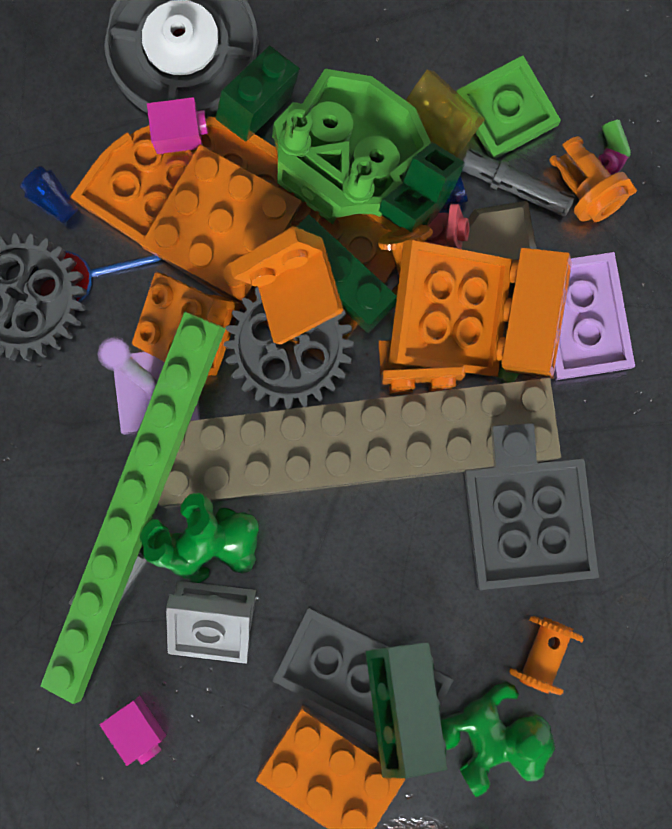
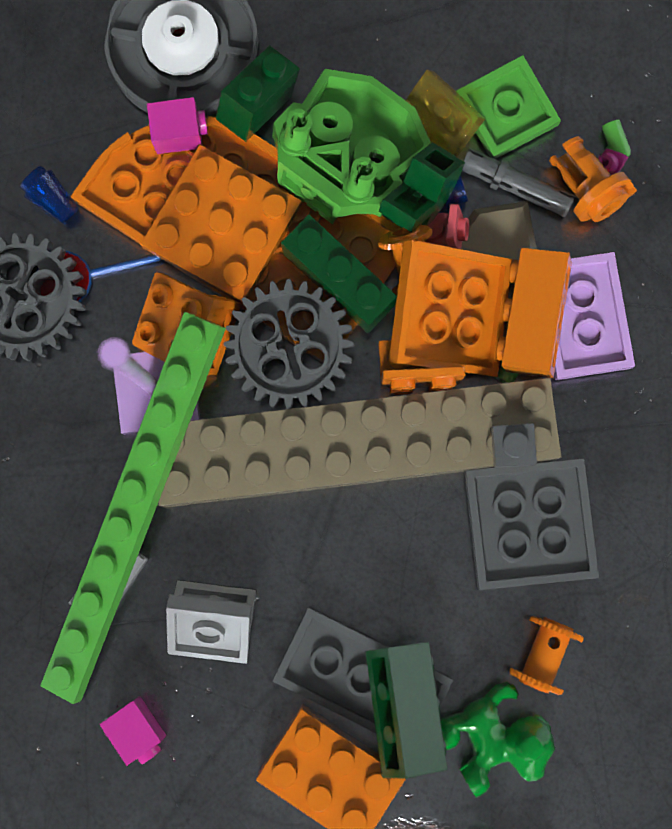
green animal [140,493,259,583] -> none
orange bracket [229,226,343,345] -> none

